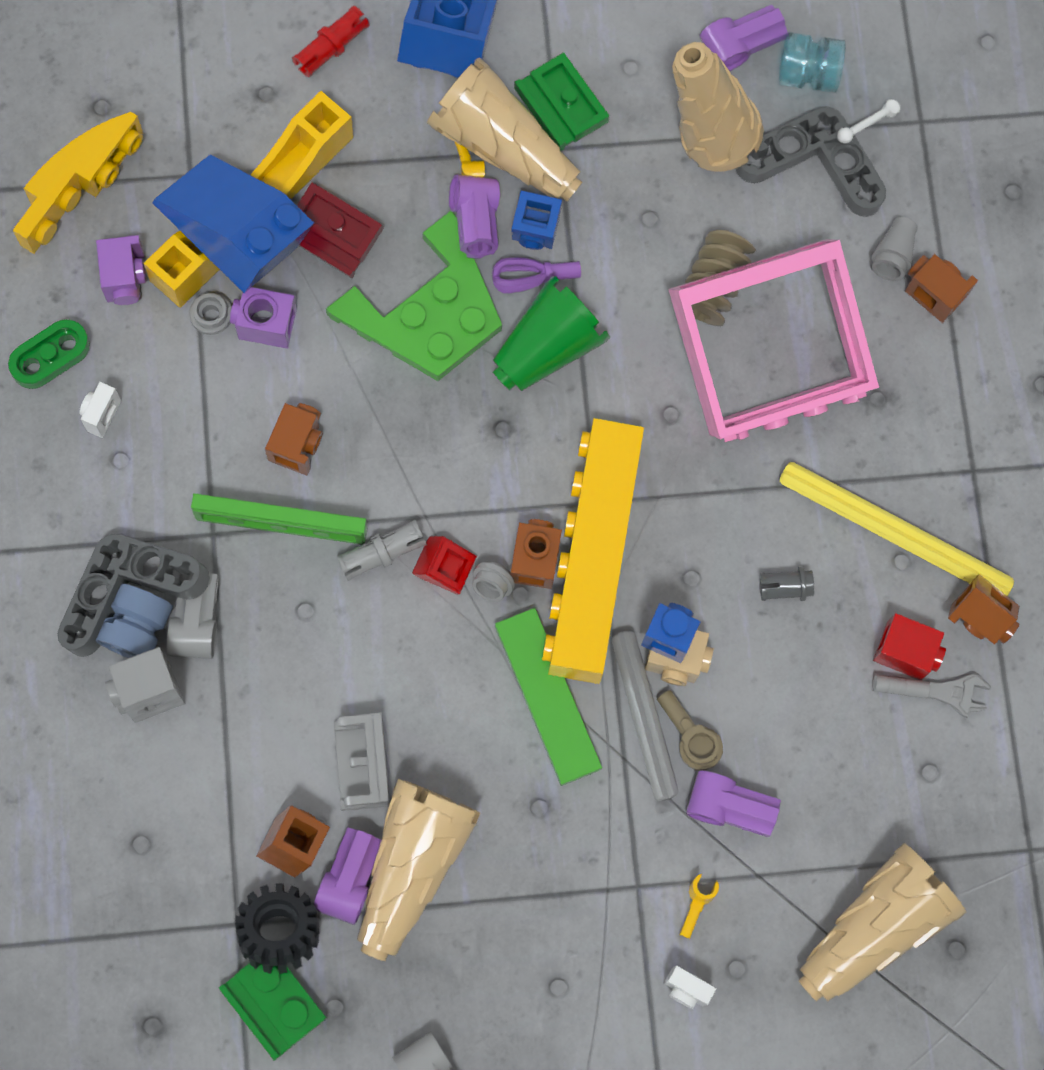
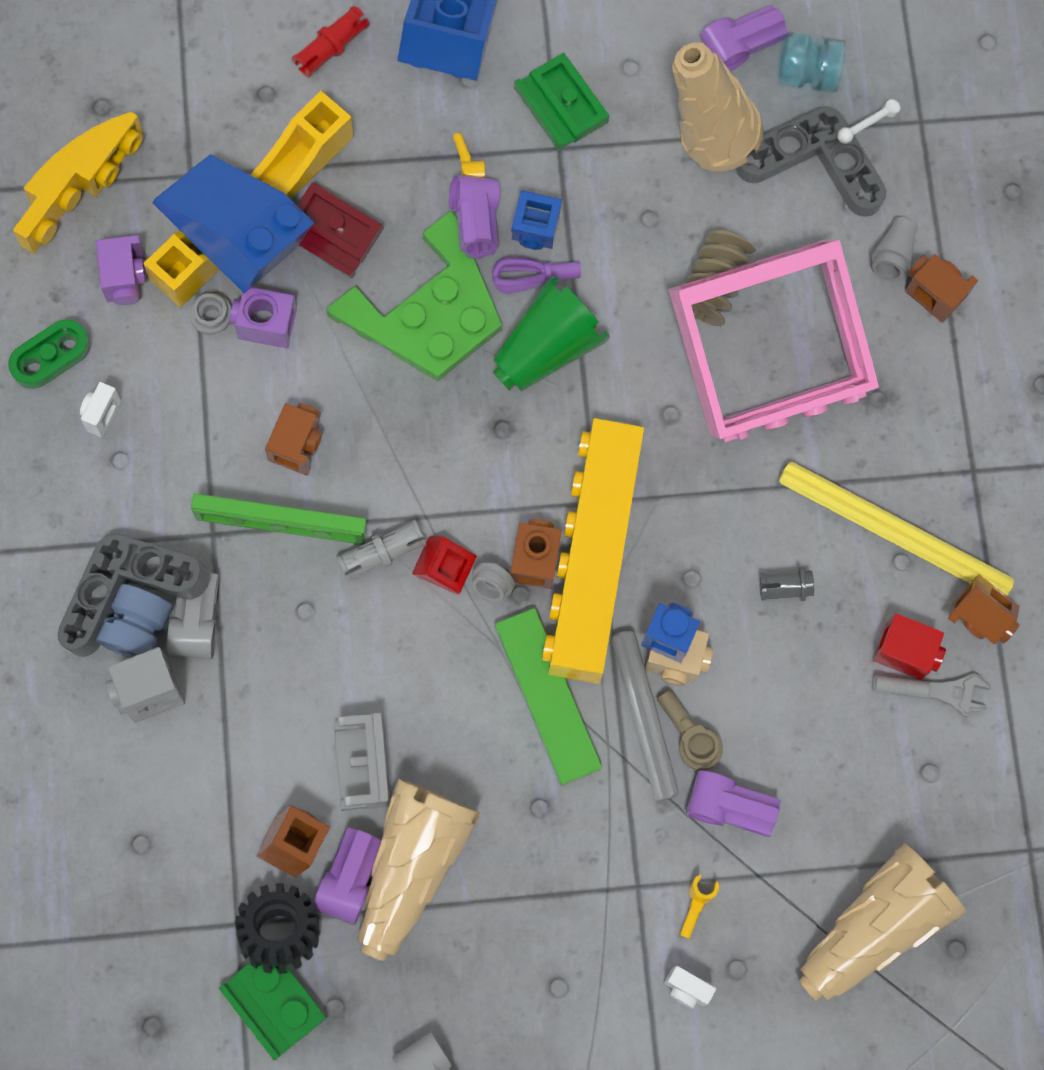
tan cone [427,58,583,202] -> none

